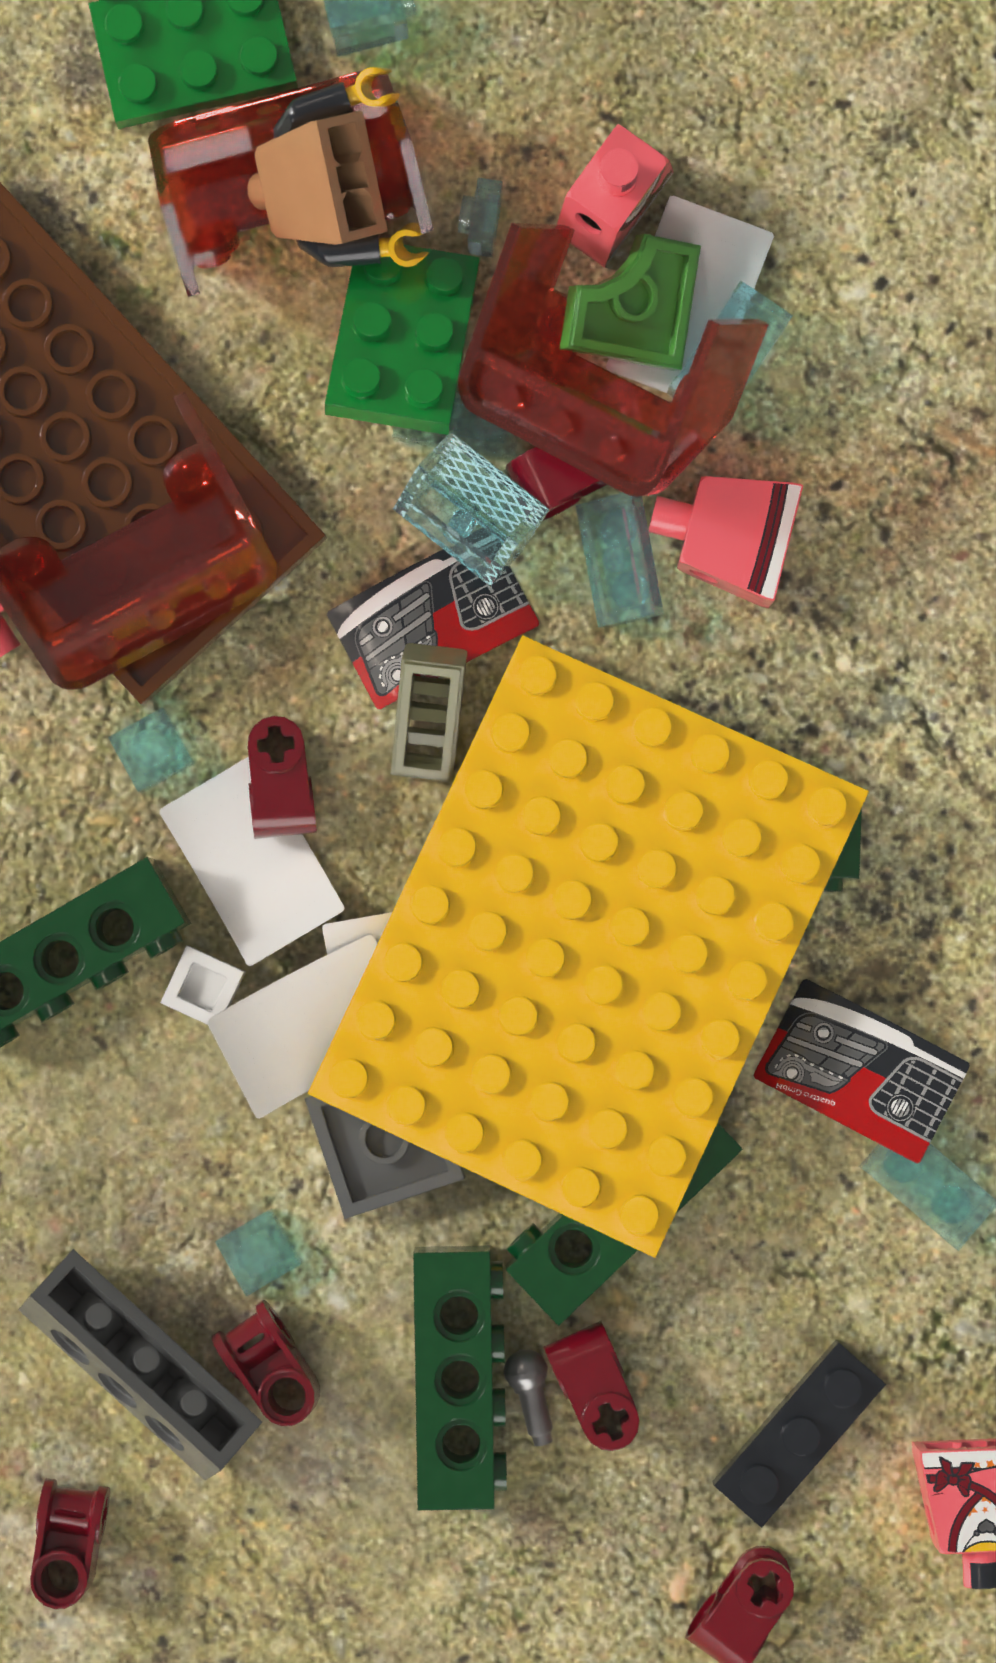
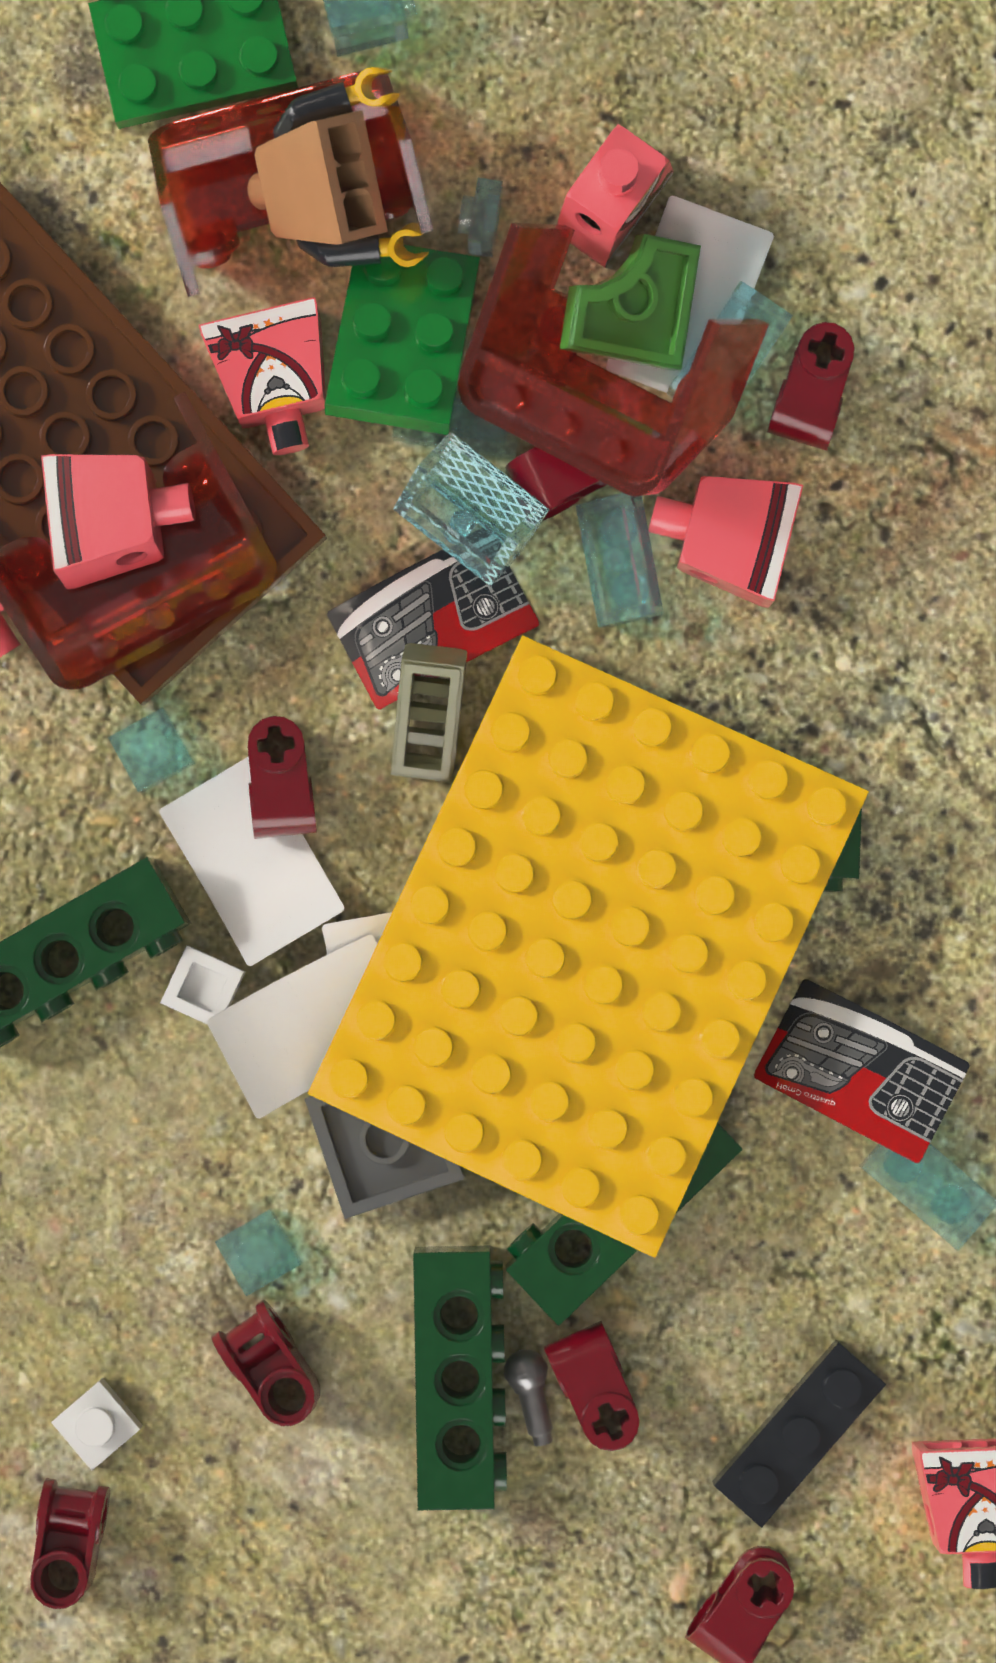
dark grey brick [19,1249,262,1480] -> none
none -> coral torso [41,454,196,590]
none -> white plate [51,1378,143,1471]
none -> torso [199,297,326,455]
none -> dark red piece [767,322,855,451]

